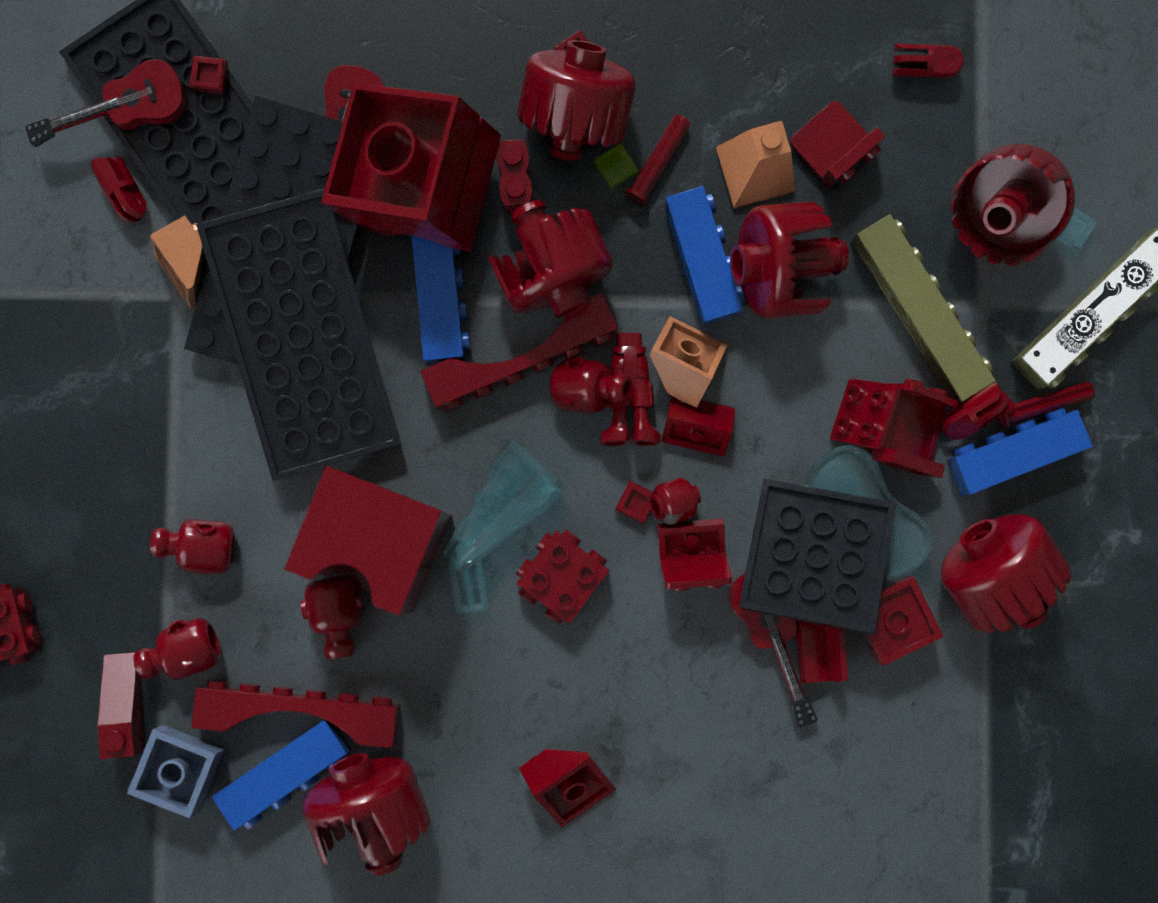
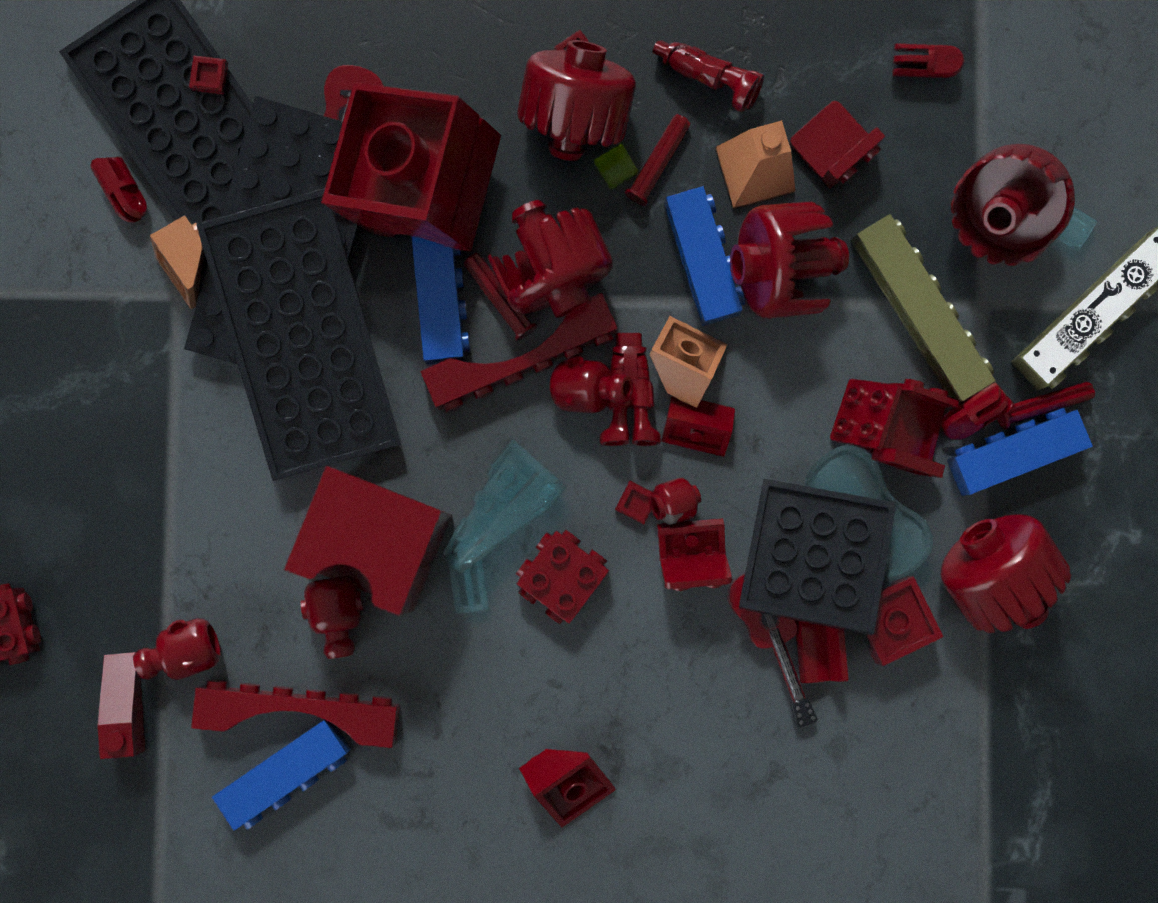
dark red piece [25,59,187,147] -> none
sand blue brick [127,725,225,819] -> none
dark red piece [150,519,235,574] -> none
dark red piece [302,753,430,876] -> none
dark red brick [496,139,533,215] -> none
none -> dark red axle [464,253,537,341]
none -> dark red piece [652,40,764,113]

